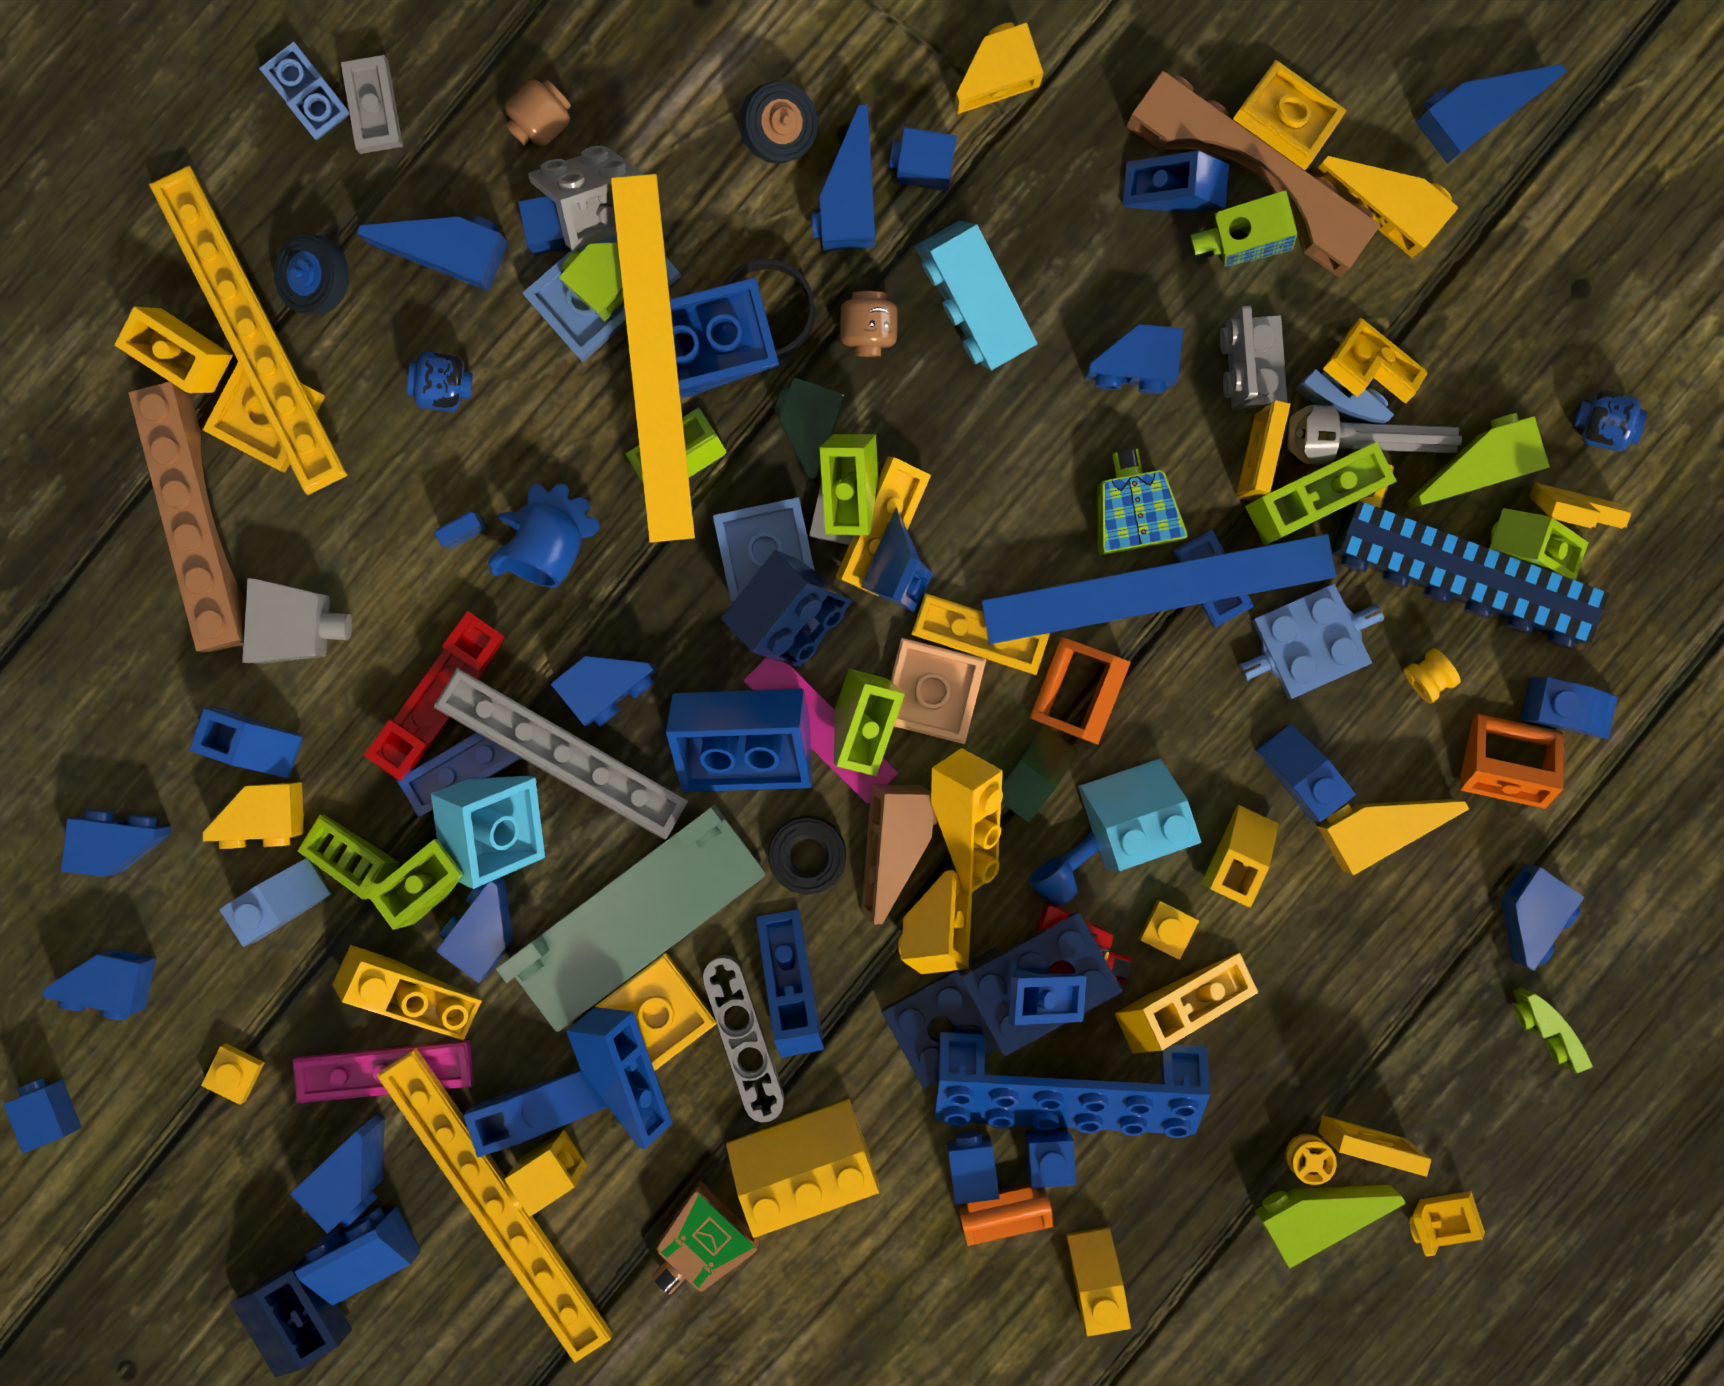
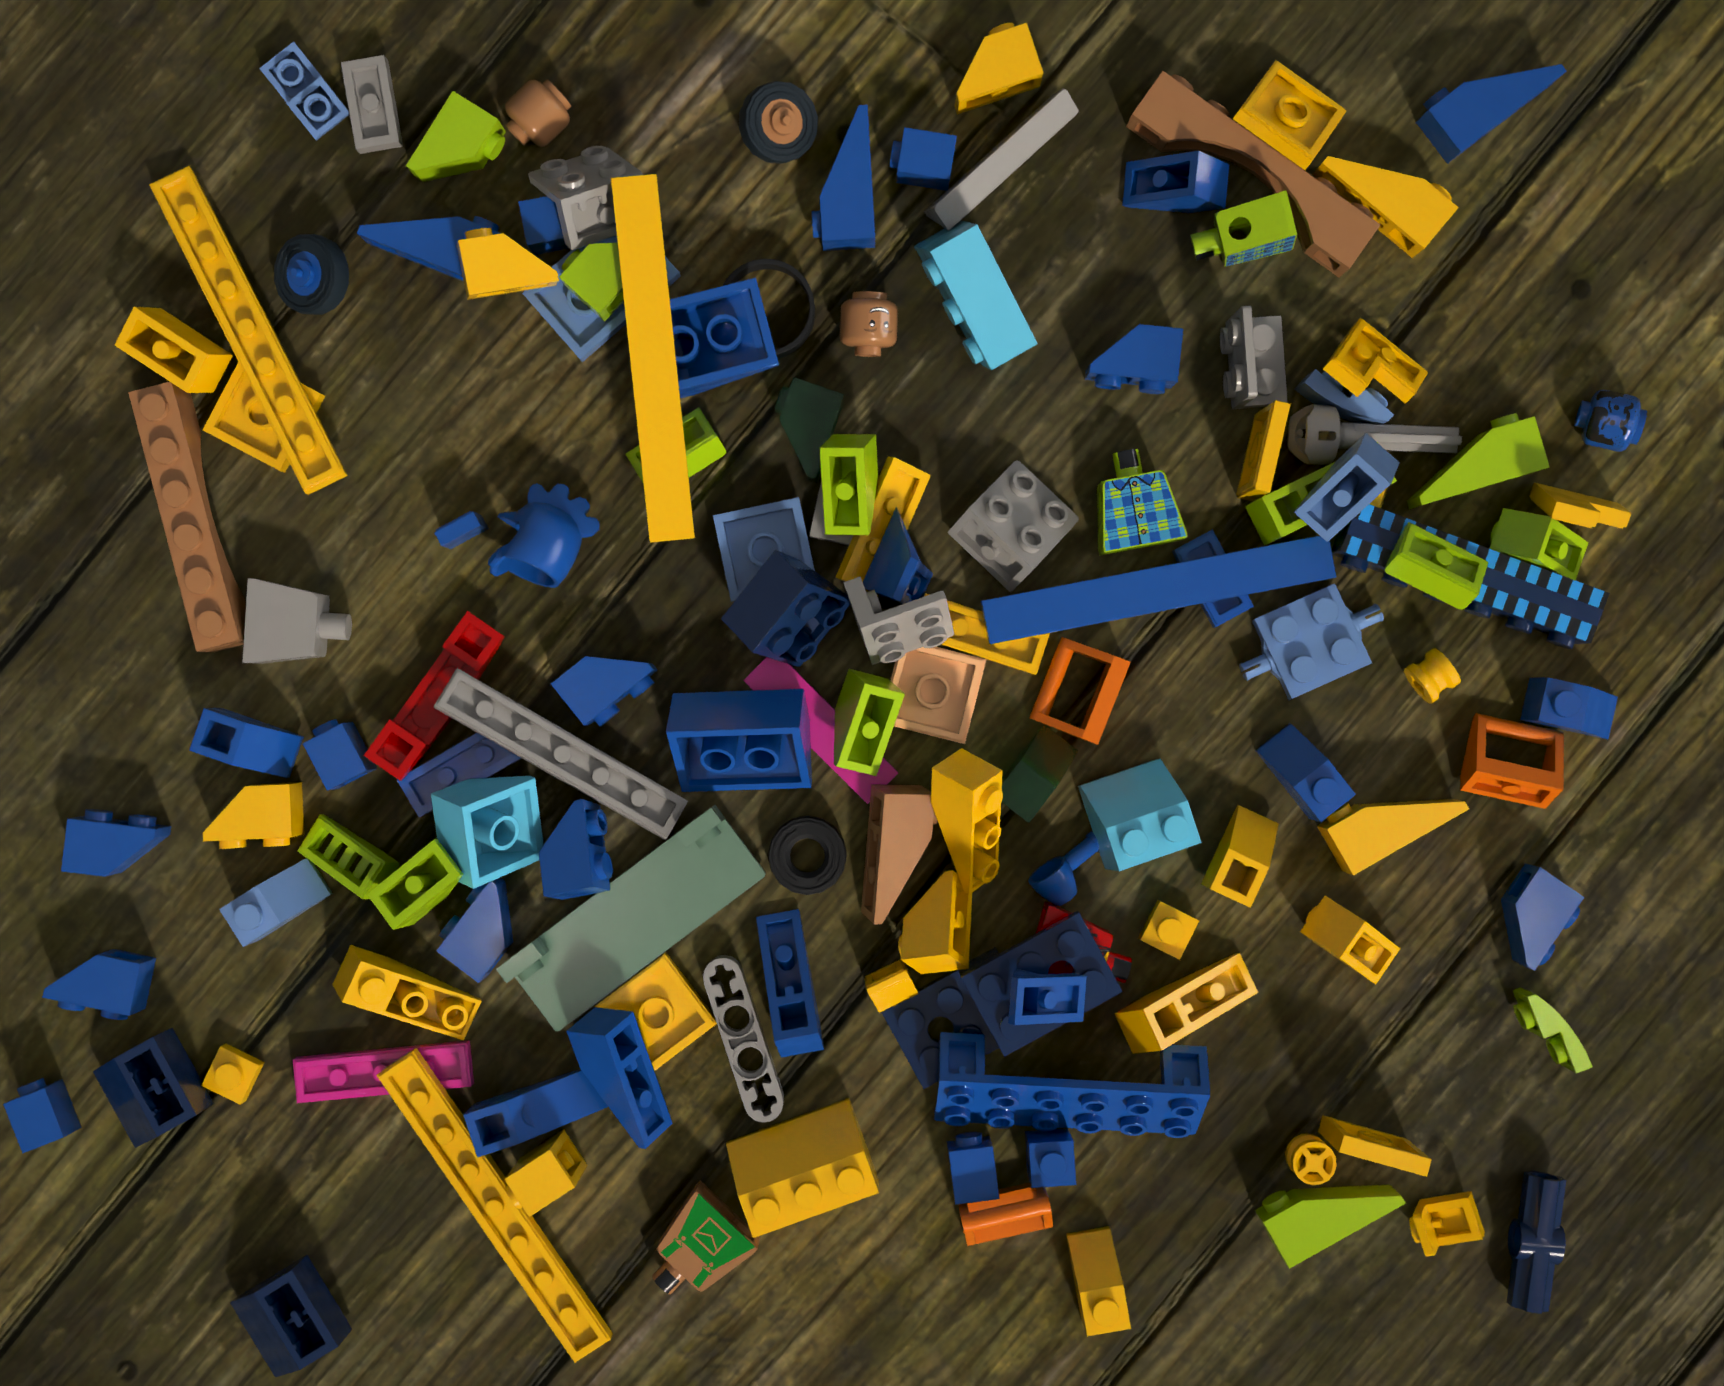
blue slope [291,1112,385,1233] -> none
blue slope [295,1206,421,1306] -> none
blue head [407,352,473,412] -> none
none -> dark blue slope [93,1028,214,1148]
none -> blue brick [302,719,377,791]
none -> lime slope [406,91,506,182]
none -> yellow slope [457,228,559,300]
none -> blue slope [539,799,613,900]
none -> light grey bracket [843,577,954,665]
none -> yellow slope [864,959,919,1013]
none -> light grey slope [924,88,1079,231]
none -> light grey bracket [947,460,1079,593]
none -> medium blue slope [1294,433,1400,542]
none -> yellow slope [1300,896,1400,985]
none -> lime slope [1385,522,1488,610]
none -> dark blue piece [1507,1171,1566,1314]

